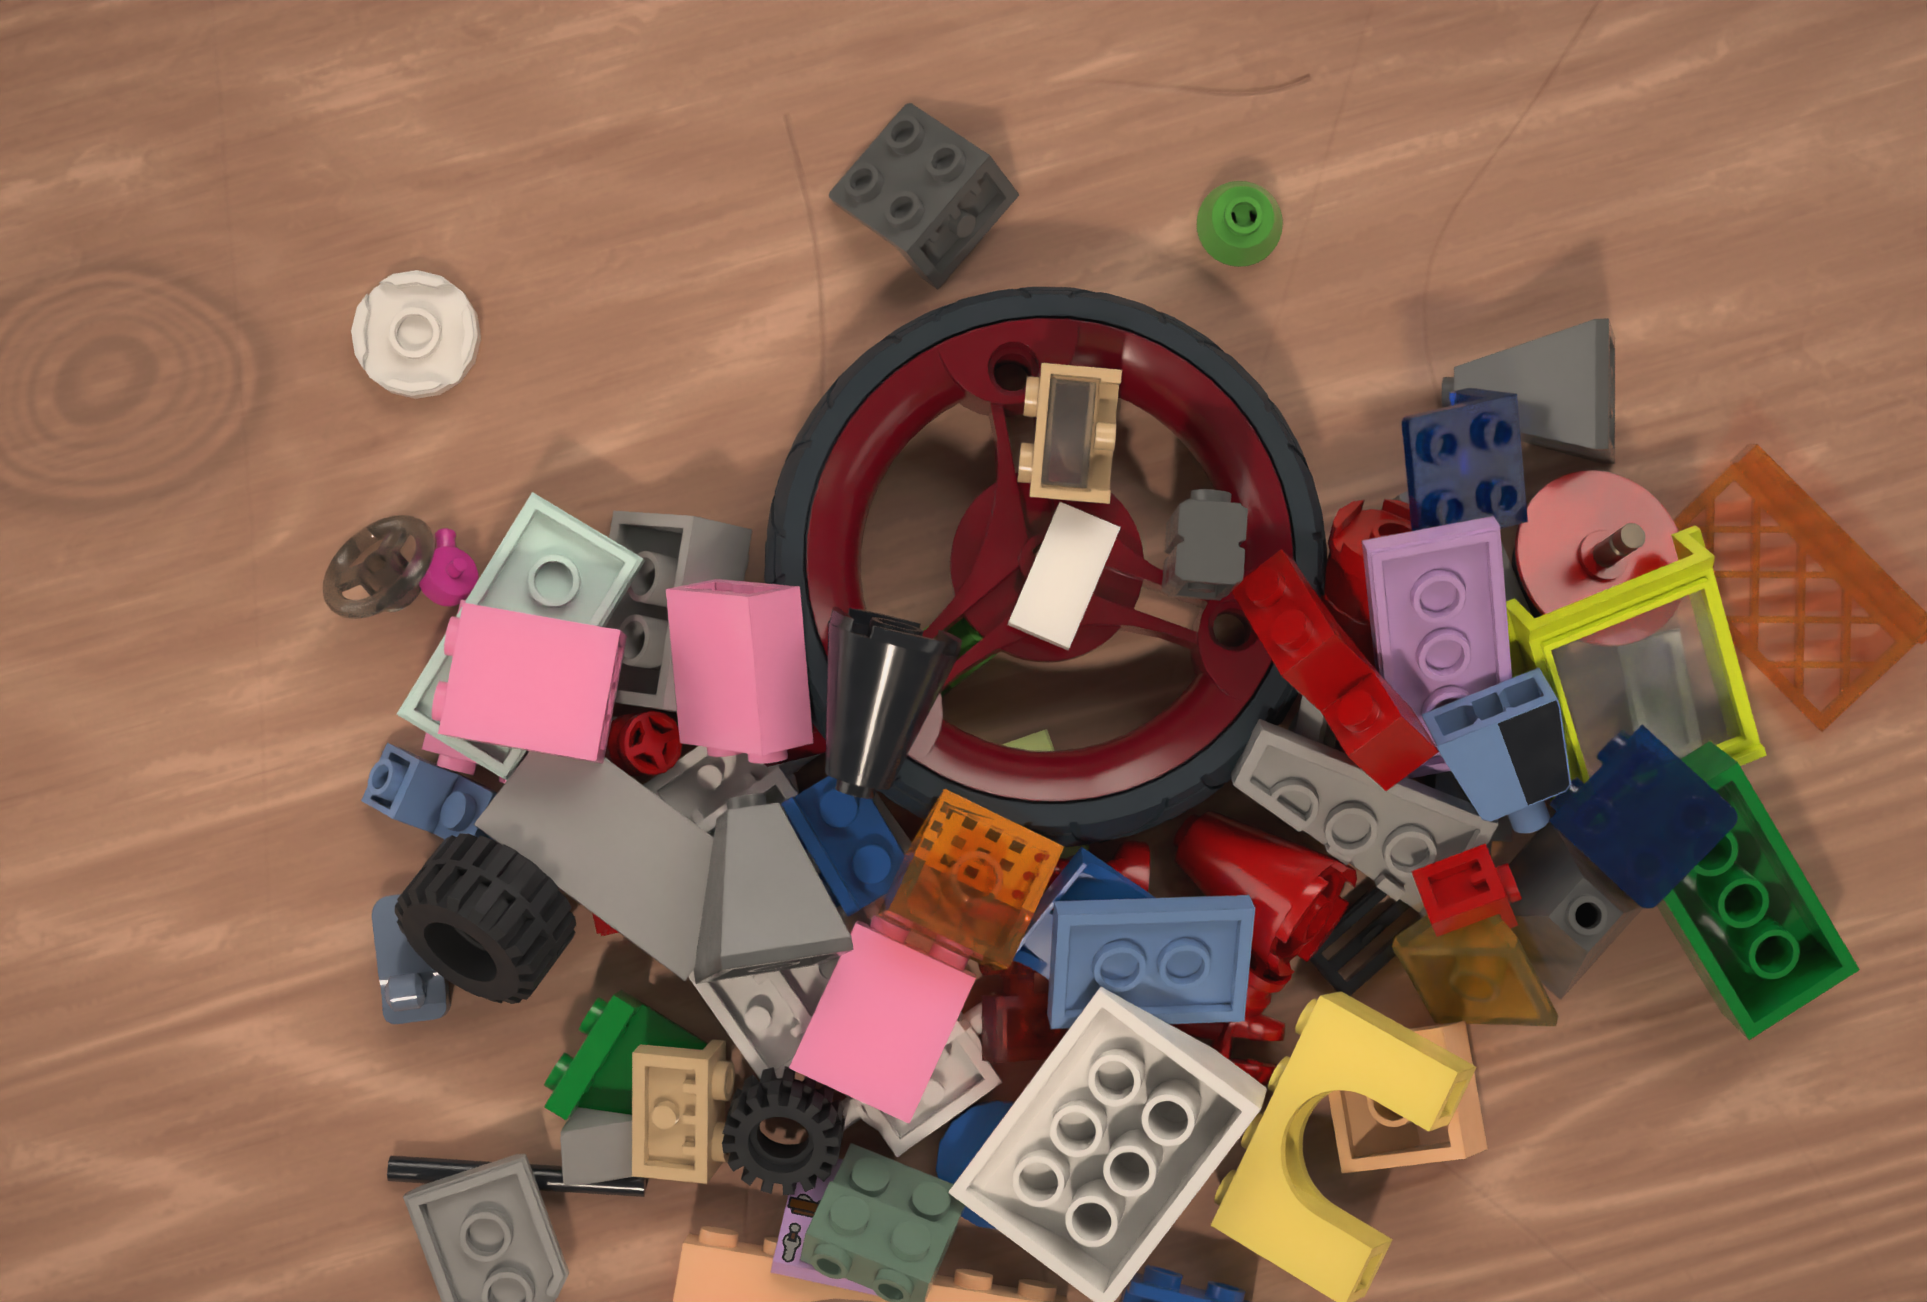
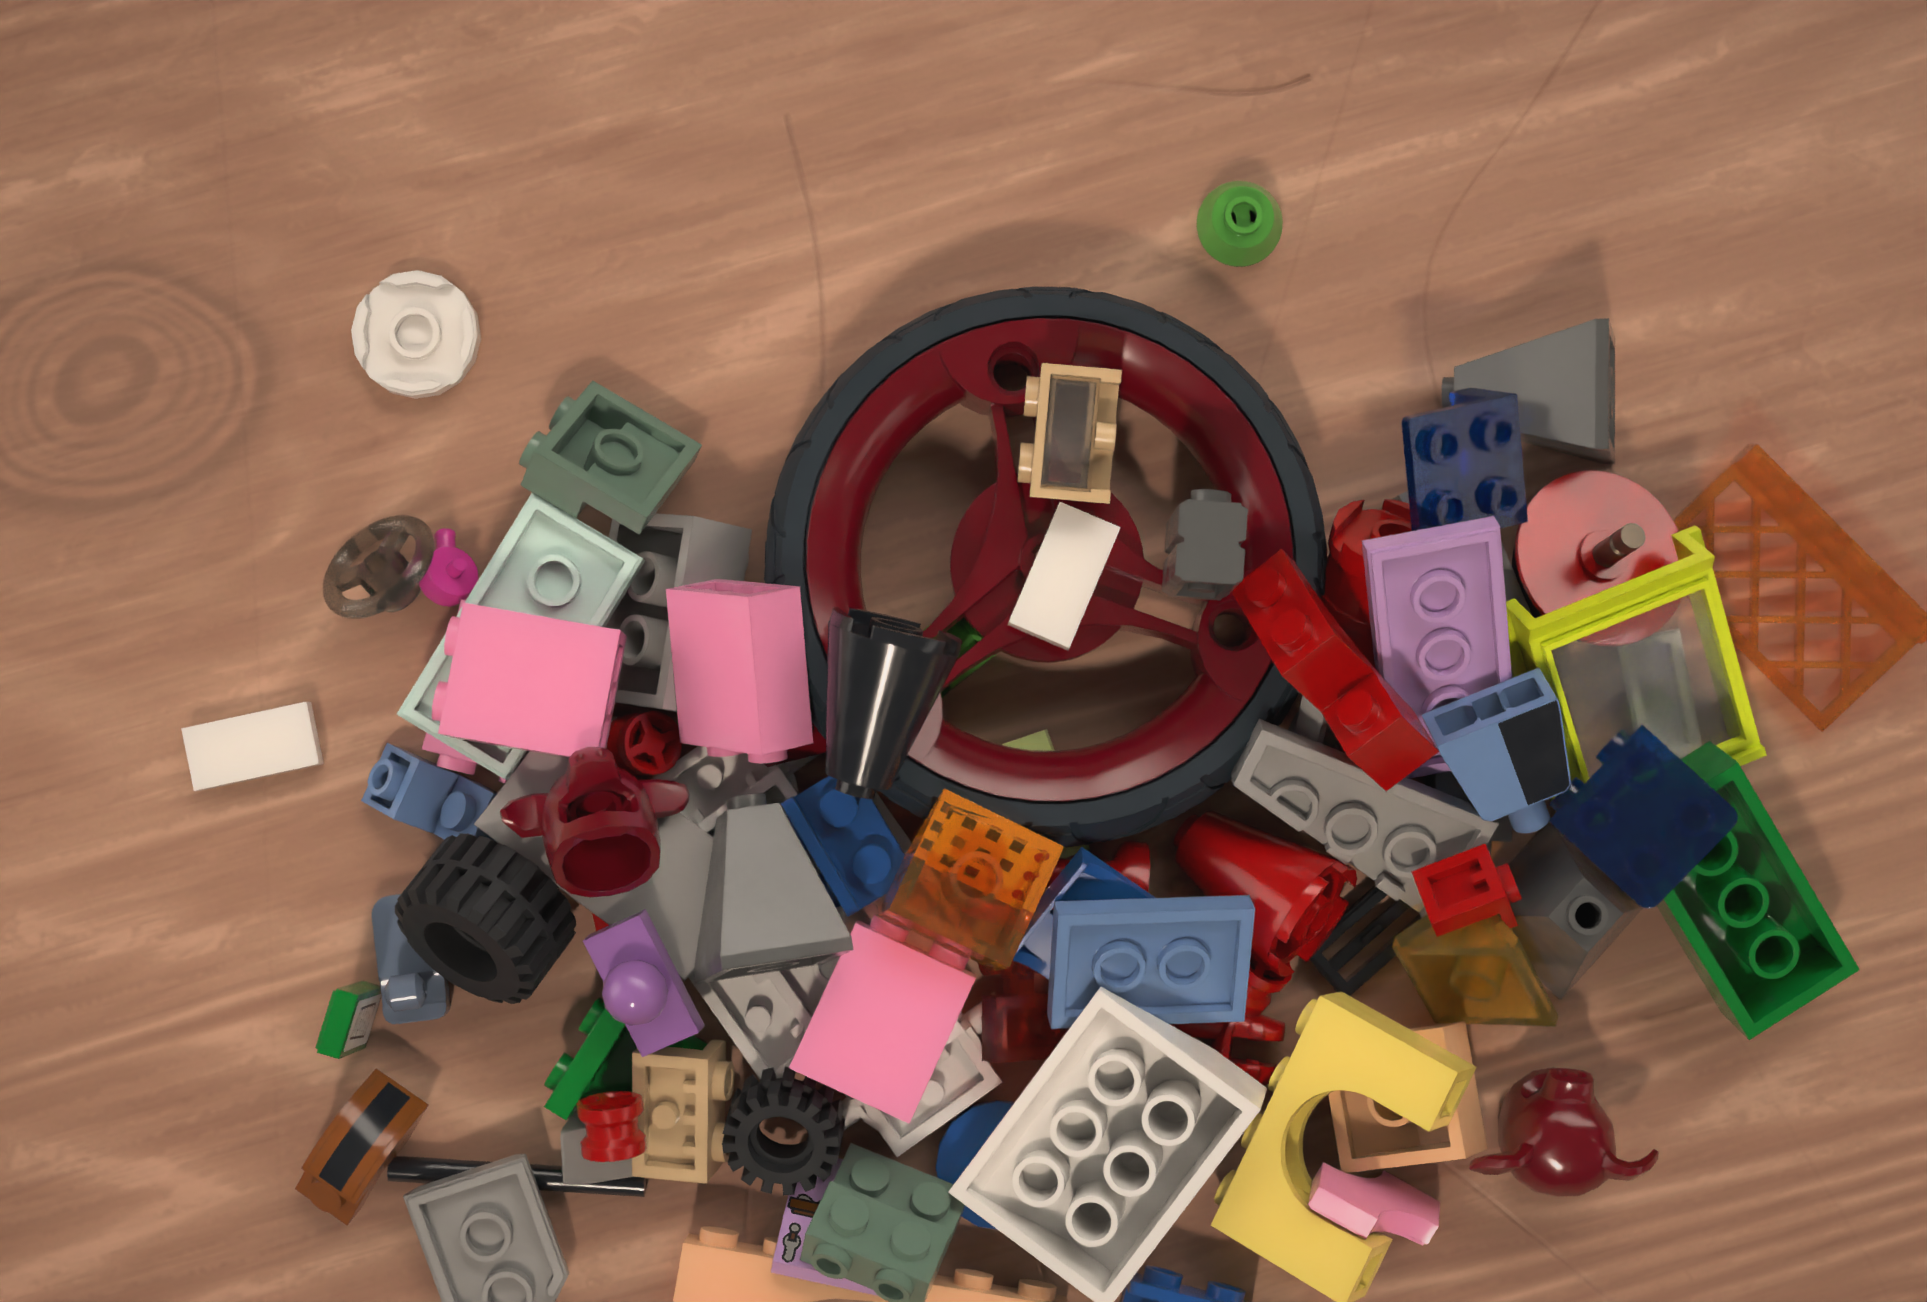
dark grey bracket [829,103,1019,290] -> none
none -> white tile [181,702,324,791]
none -> dark orange brick [295,1068,429,1225]
none -> green tile [315,981,382,1059]
none -> dark red piece [500,747,690,898]
none -> sand green plate [519,380,702,534]
none -> red wheel [577,1091,647,1162]
none -> medium lavender tile [583,909,705,1057]
none -> bright pink tile [1308,1162,1440,1246]
none -> dark red piece [1469,1067,1659,1197]

